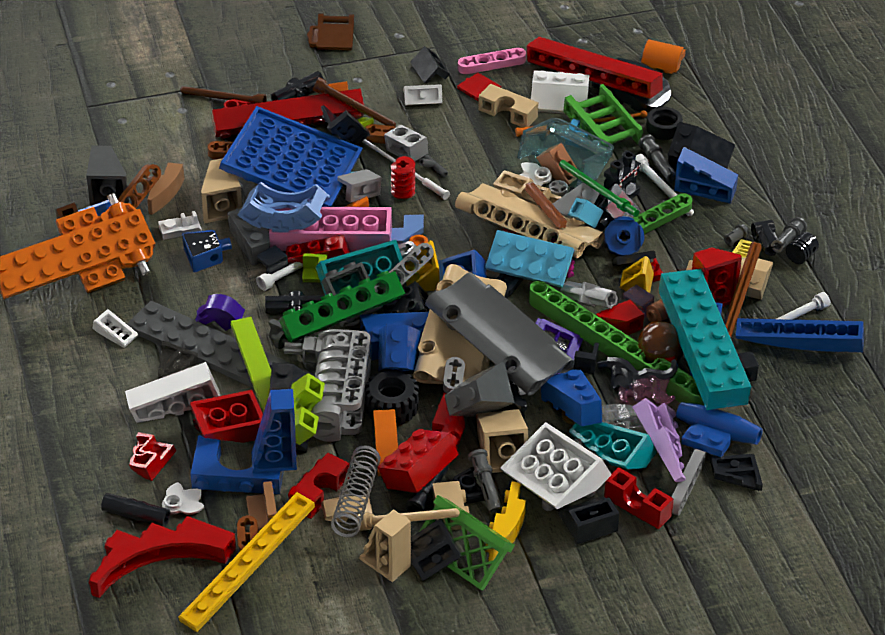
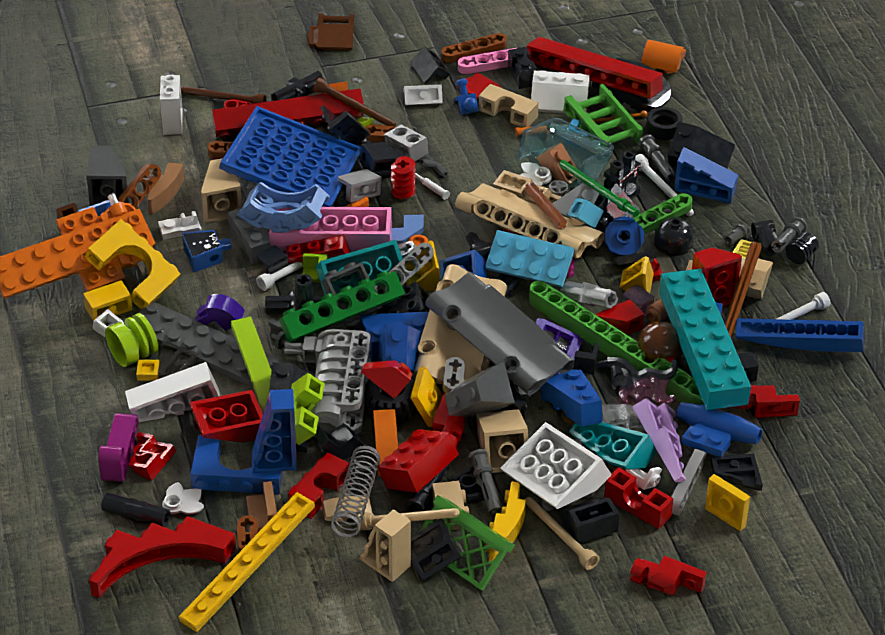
none -> yellow brick [83,280,133,322]
none -> yellow arch [84,219,181,309]
none -> magenta beam [98,413,139,482]
none -> lime wheel [105,313,158,367]
none -> yellow plate [136,360,160,381]
none -> white window [160,75,183,135]
none -> black axle [294,274,313,325]
none -> black brick [315,423,364,460]
none -> black torso [359,140,403,176]
none -> red slope [361,360,412,399]
none -> yellow plate [410,366,443,427]
none -> dark orange beam [441,33,507,63]
none -> blue piece [454,78,479,115]
none -> black axle [466,232,492,262]
none -> black brick [508,47,537,89]
none -> tan piece [525,497,600,570]
none -> white bracket [625,467,662,490]
none -> red plate [629,555,707,595]
none -> black cylinder [654,218,694,256]
none -> yellow tile [705,474,750,531]
none -> red plate [732,385,800,417]

